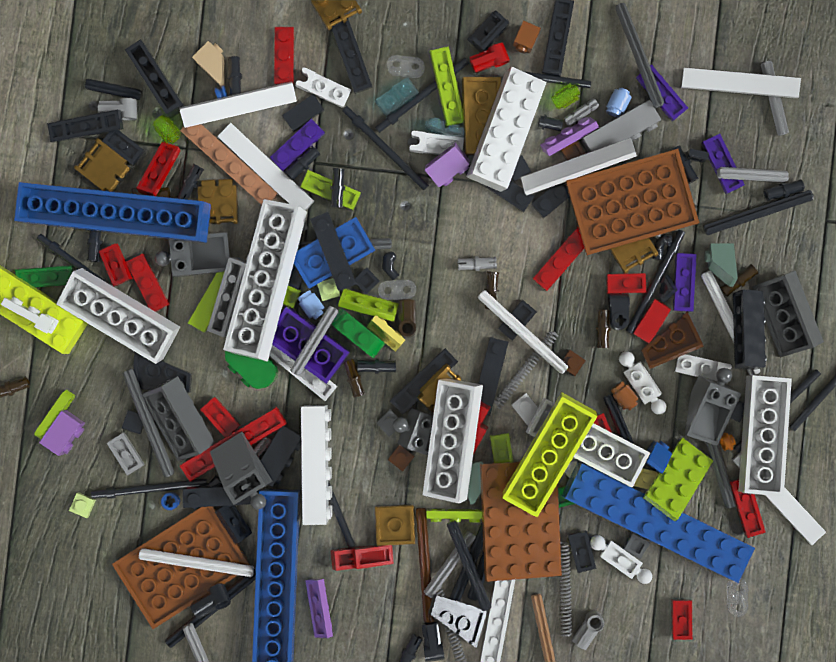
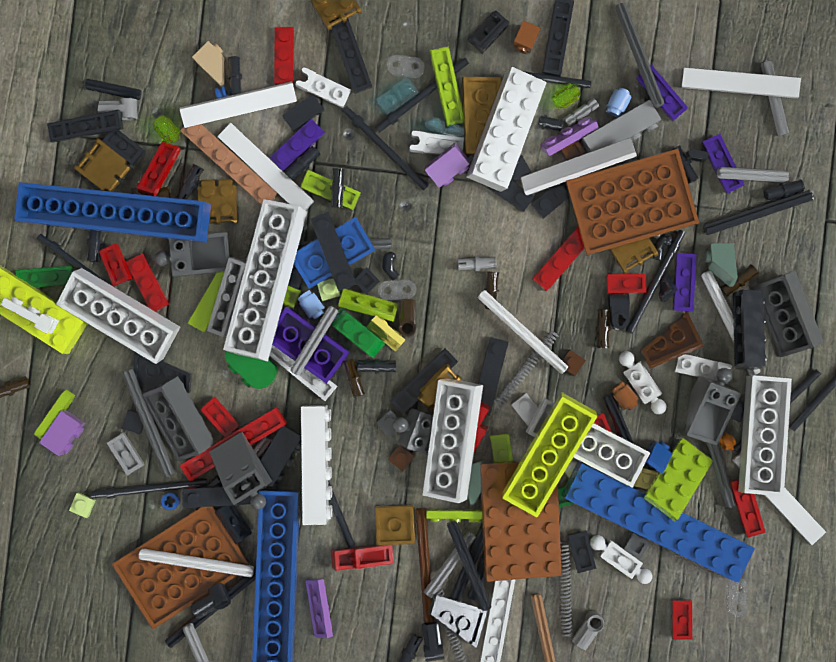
black brick [125,39,185,119] -> none
red piece [469,43,510,73] -> none
black tile [498,300,537,341] -> none
red slope [633,299,671,343] -> none

